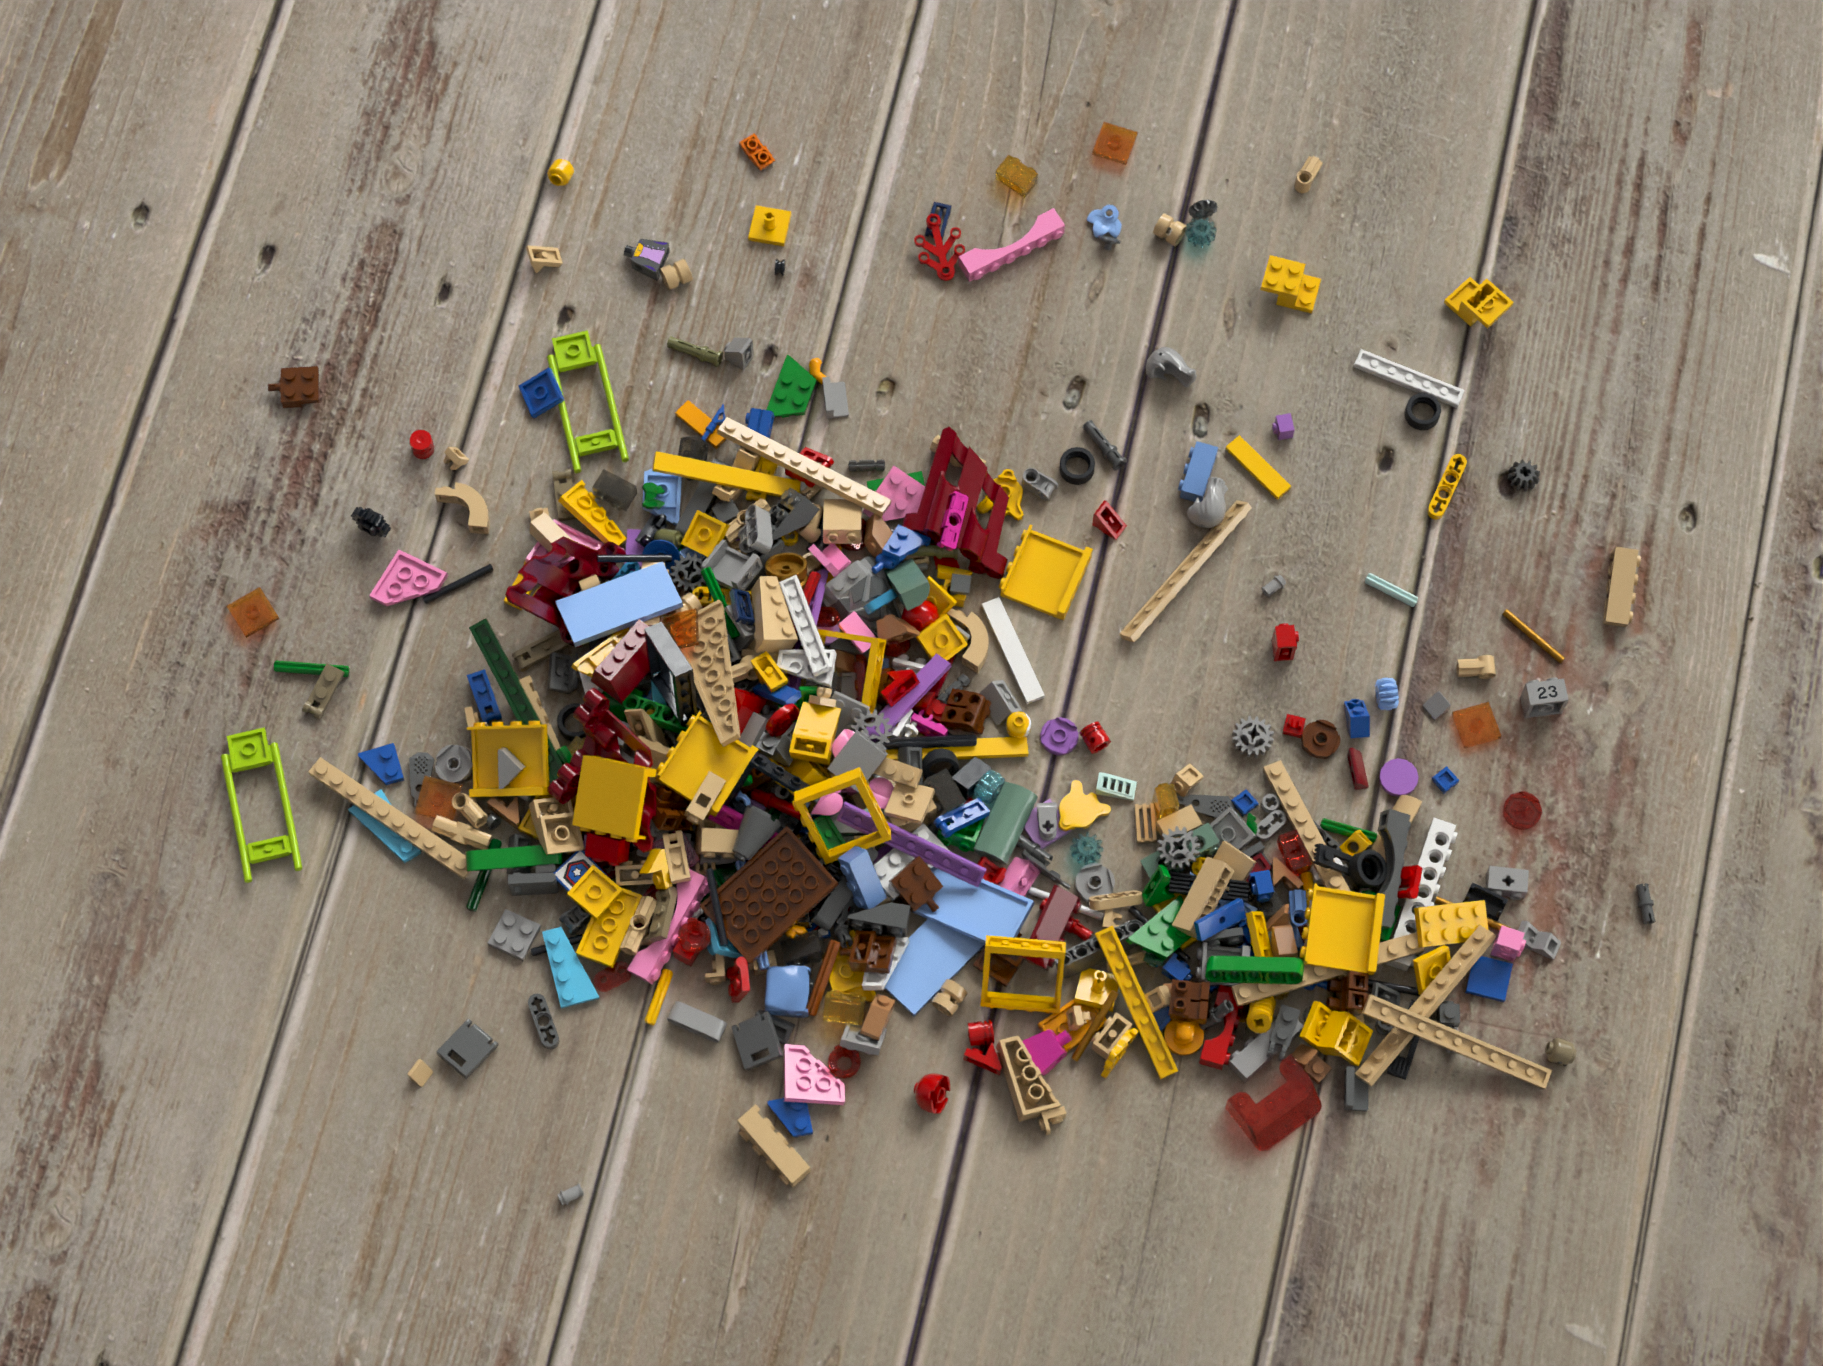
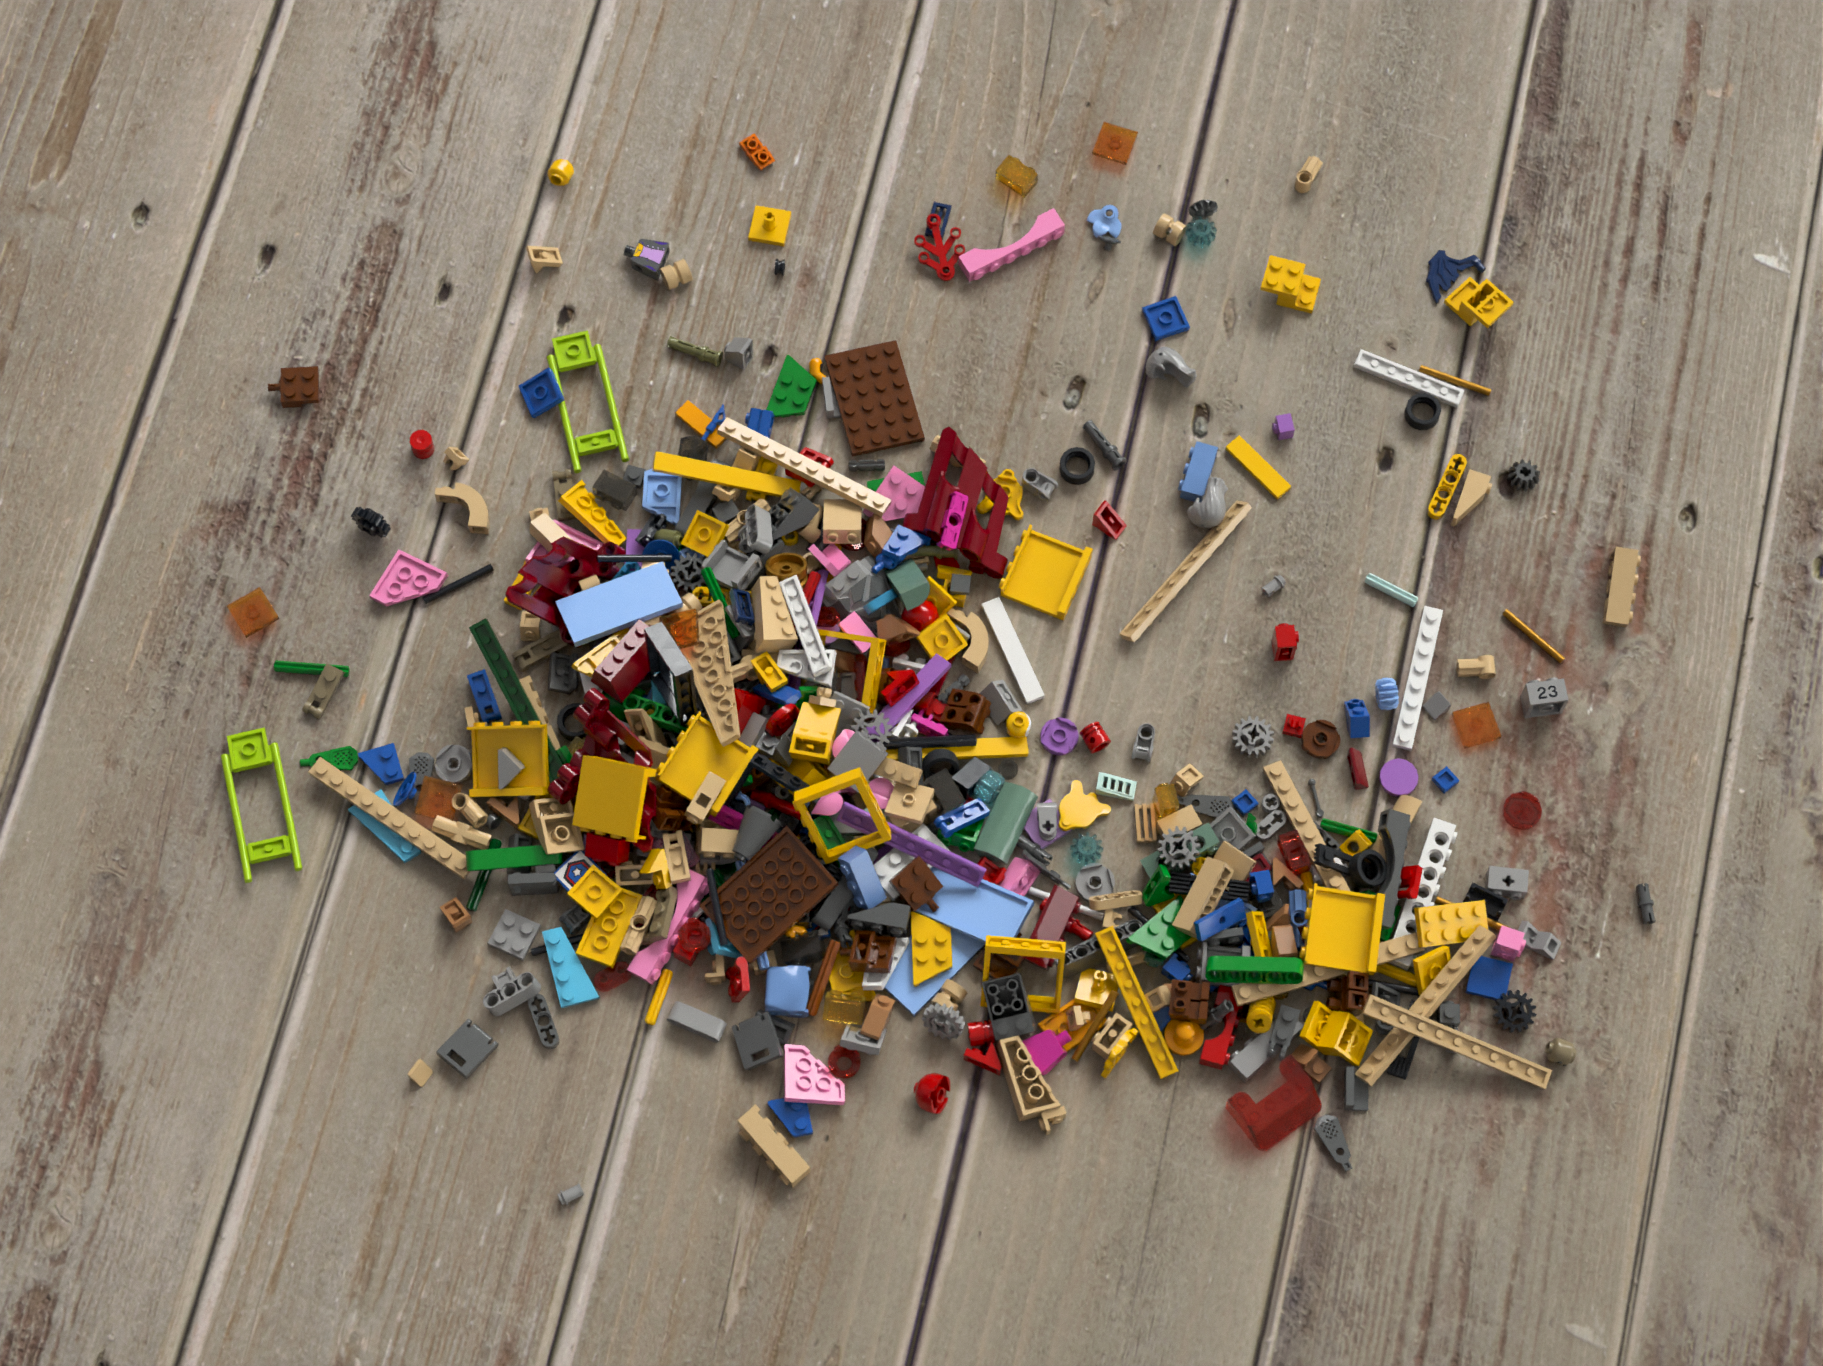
green piece [642,482,665,509] -> none
none -> green piece [300,746,358,771]
none -> blue dish [393,772,417,807]
none -> medium nougat slope [439,897,472,933]
none -> light grey piece [483,967,541,1016]
none -> tan bracket [520,611,541,641]
none -> dark grey plate [622,465,646,489]
none -> reddish brown plate [824,340,925,457]
none -> yellow wing [911,912,952,987]
none -> light grey gear [922,1003,966,1040]
none -> dark grey slope [982,973,1037,1040]
none -> clear smoke tile [999,759,1018,780]
none -> light grey piece [1131,723,1155,763]
none -> blue tile [1142,296,1190,341]
none -> dark grey hinge [1308,779,1324,818]
none -> dark grey piece [1314,1114,1352,1172]
none -> yellow axle [1376,963,1417,988]
none -> white plate [1392,606,1443,751]
none -> pearl gold bar [1419,365,1492,396]
none -> dark blue animal [1426,250,1486,304]
none -> tan slope [1451,469,1492,526]
none -> black gear [1492,990,1537,1033]

